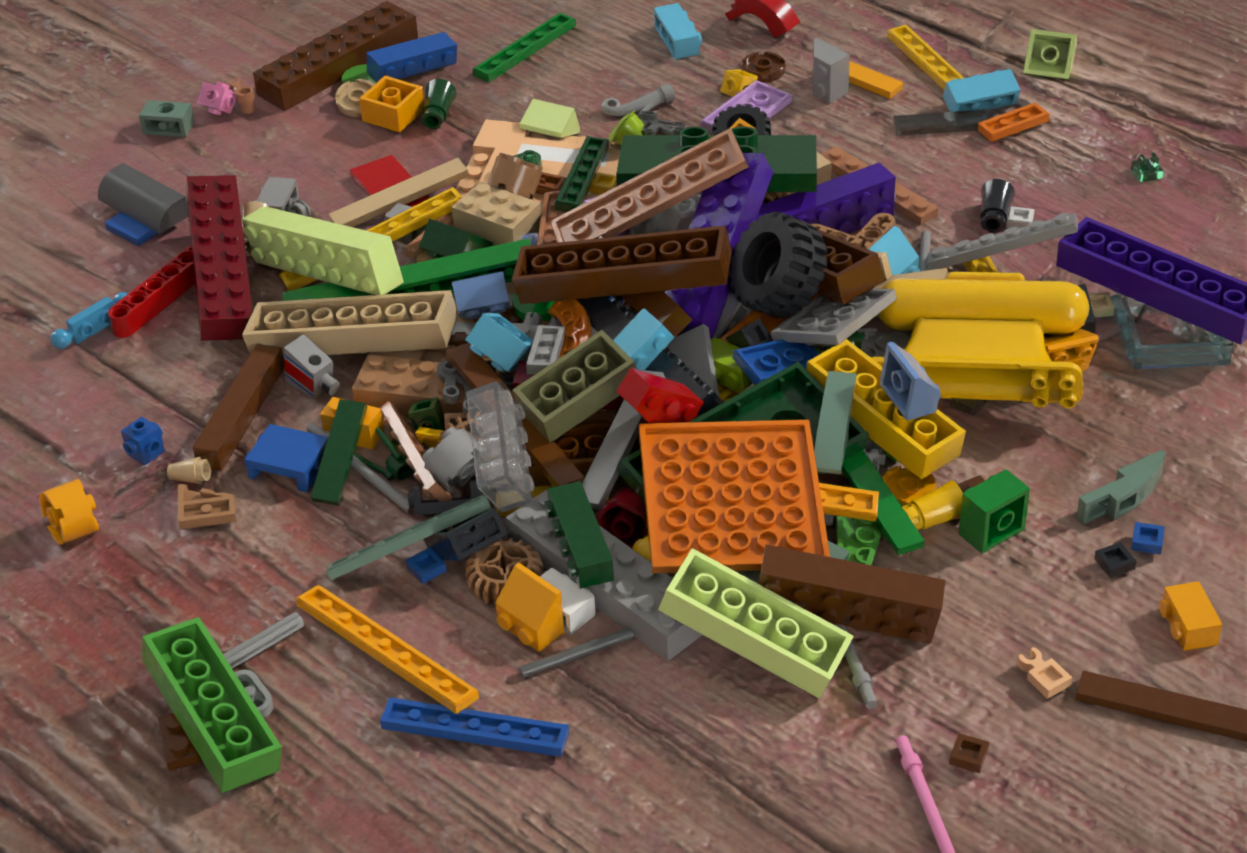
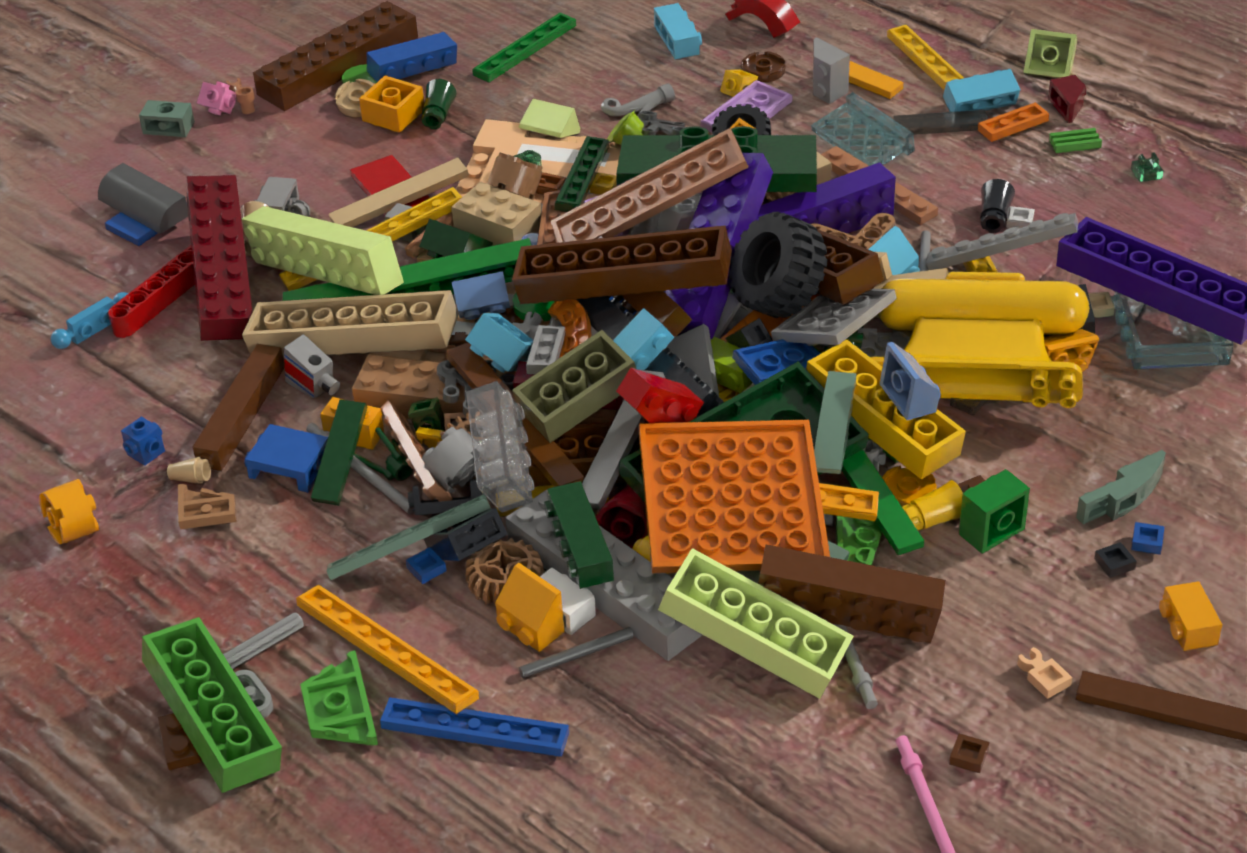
none -> bright green wing [300,650,378,746]
none -> clear light blue fence [811,92,915,166]
none -> dark red slope [1048,75,1087,123]
none -> bright green tile [1049,128,1102,153]

